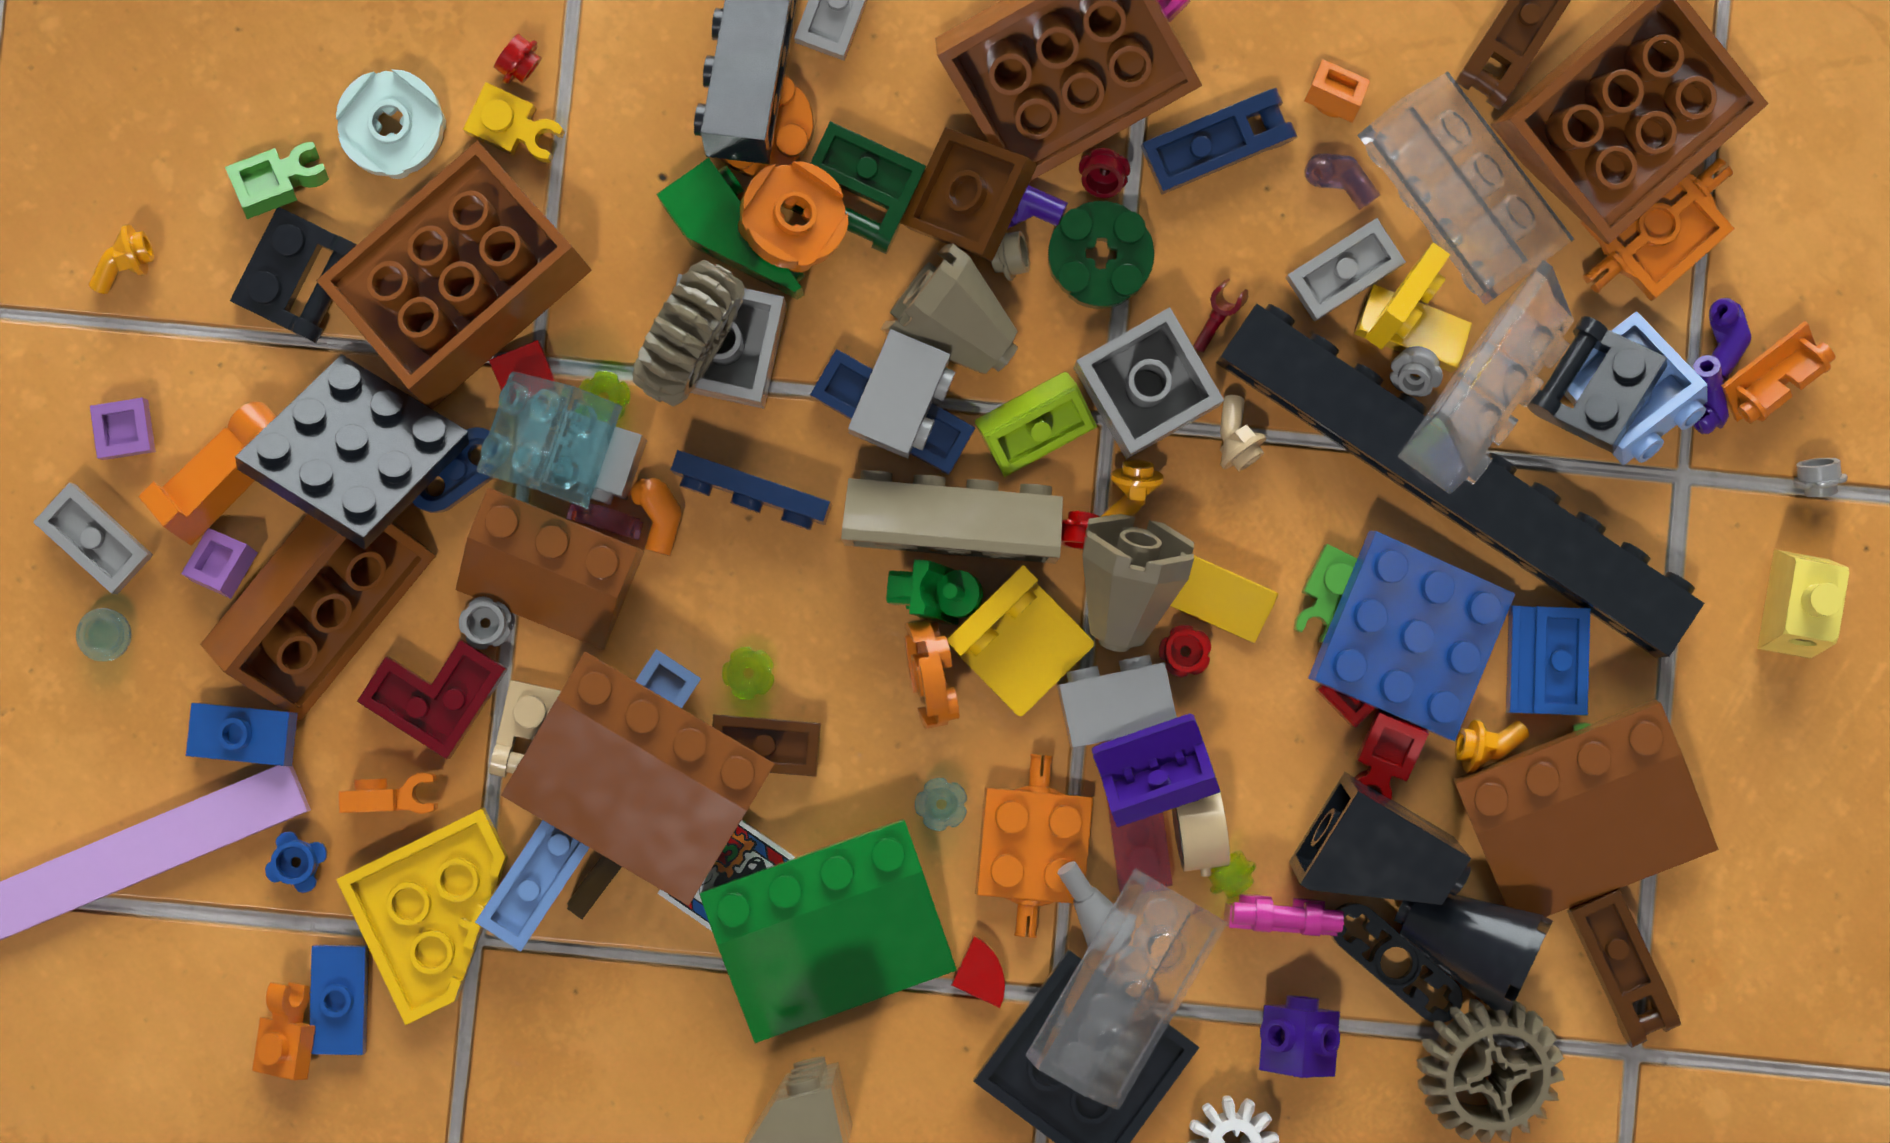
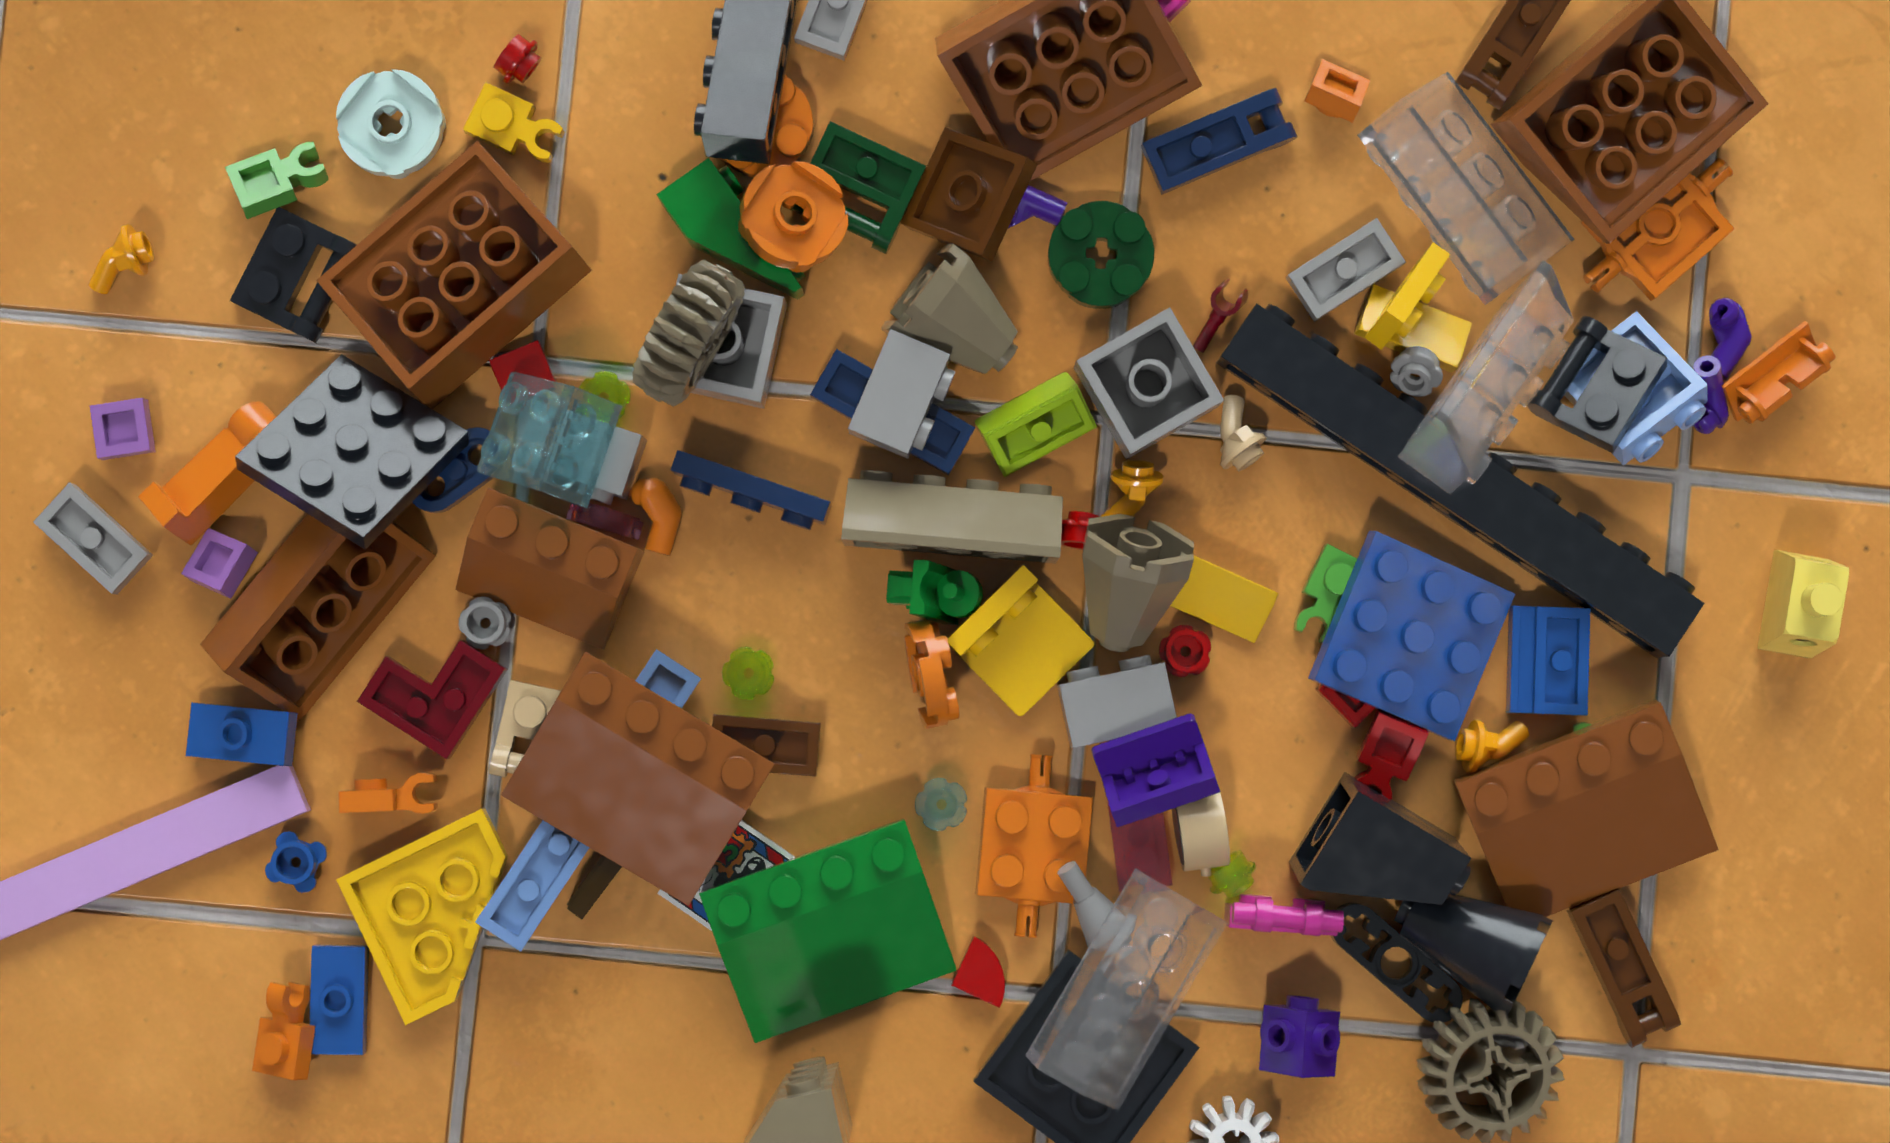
clear light blue plate [76,608,132,662] -> none
dark tan plate [991,231,1030,281] -> none
dark red plate [1079,148,1131,198] -> none
arm [1304,153,1381,211] -> none
light grey plate [1794,458,1848,497] -> none

